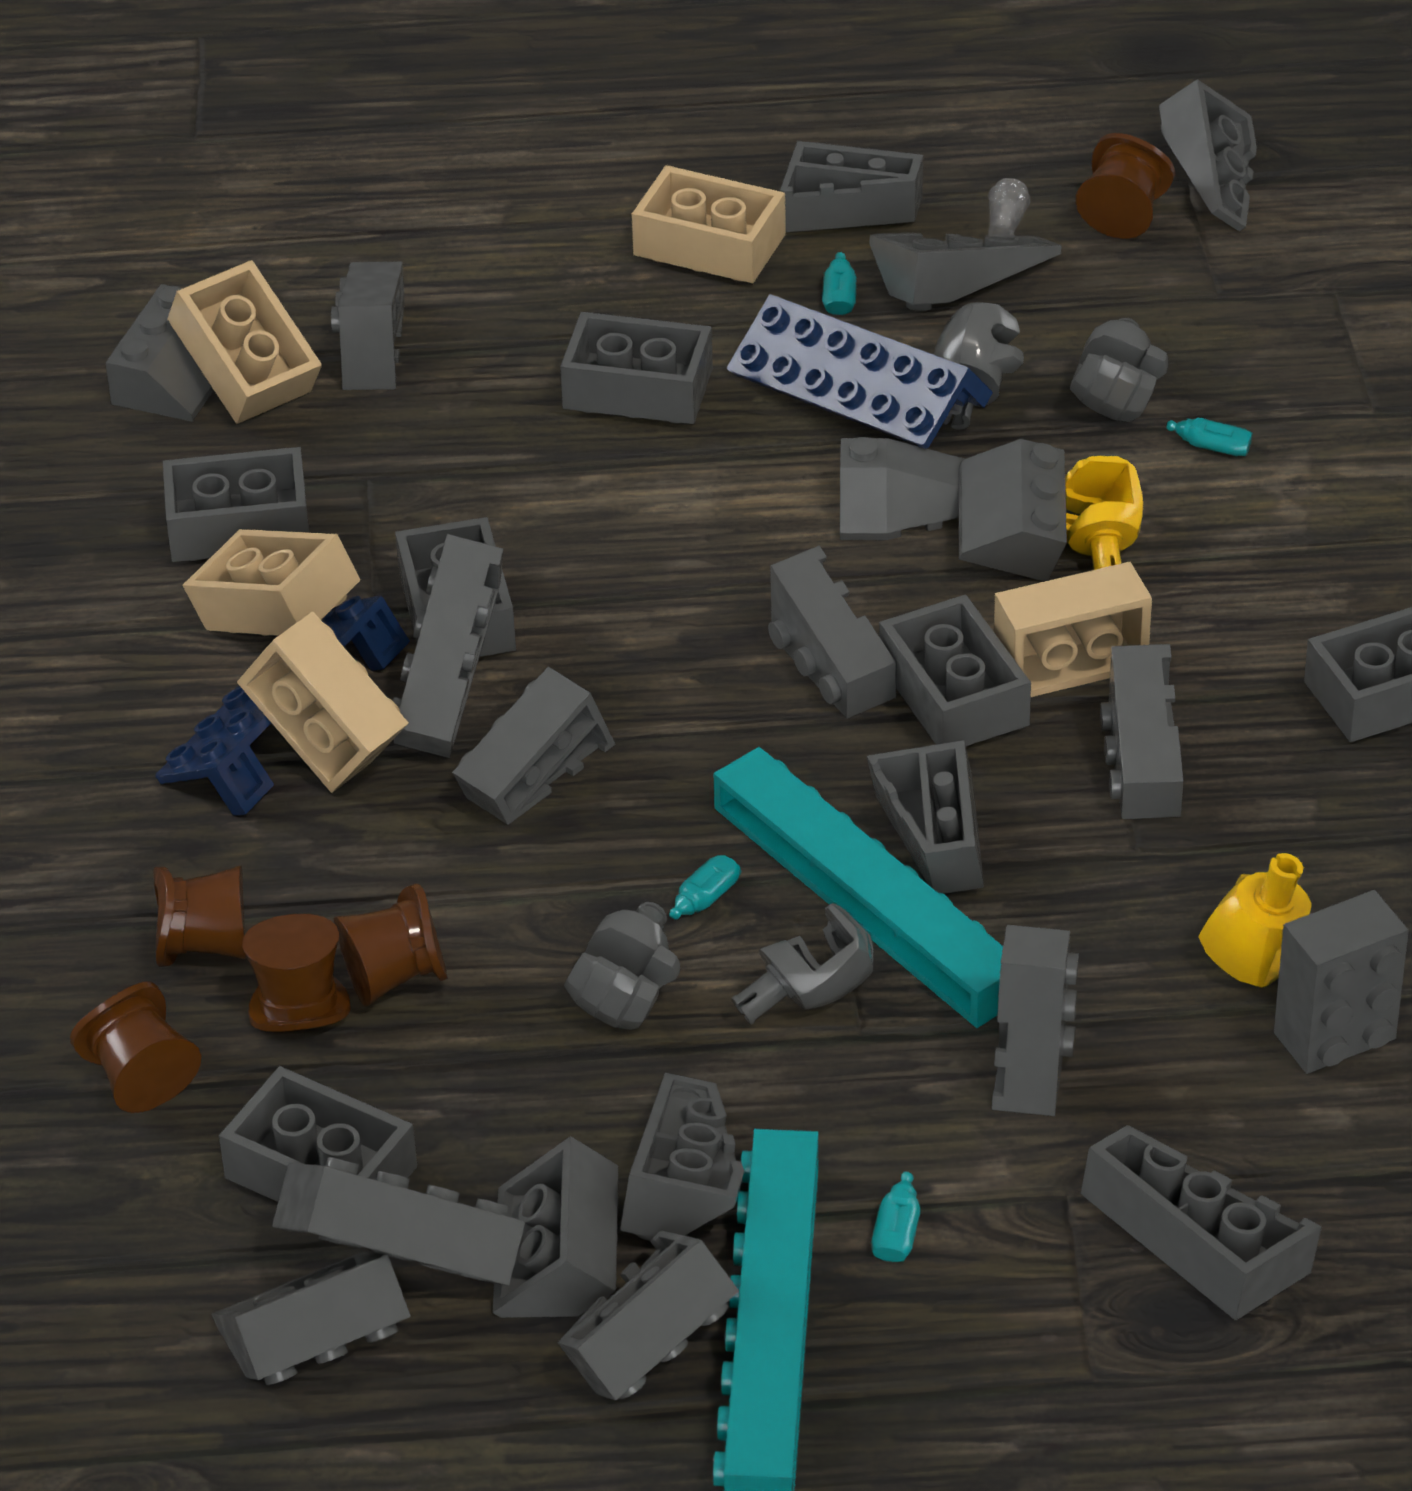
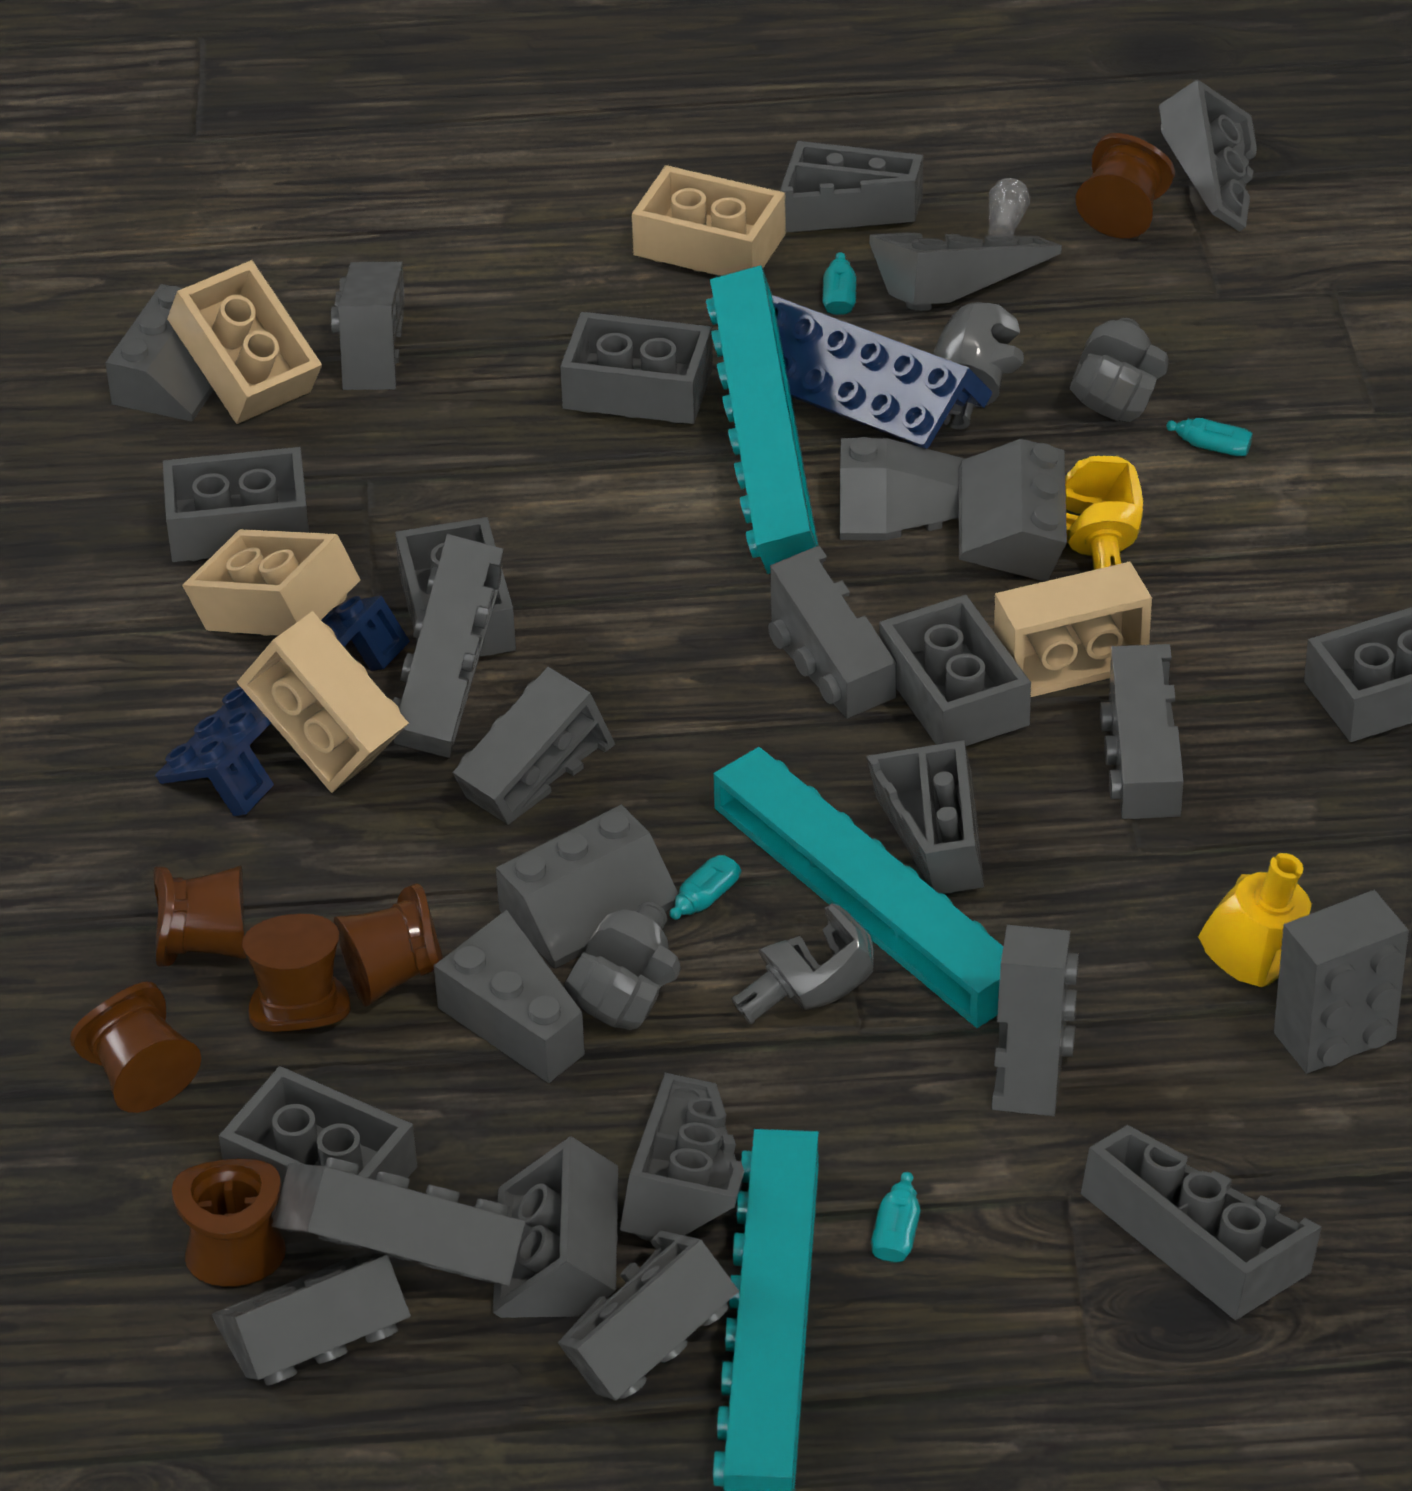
none -> reddish brown hat [172,1159,286,1286]
none -> dark grey wedge [434,910,585,1083]
none -> dark grey slope [496,804,678,969]
none -> teal brick [706,265,819,574]

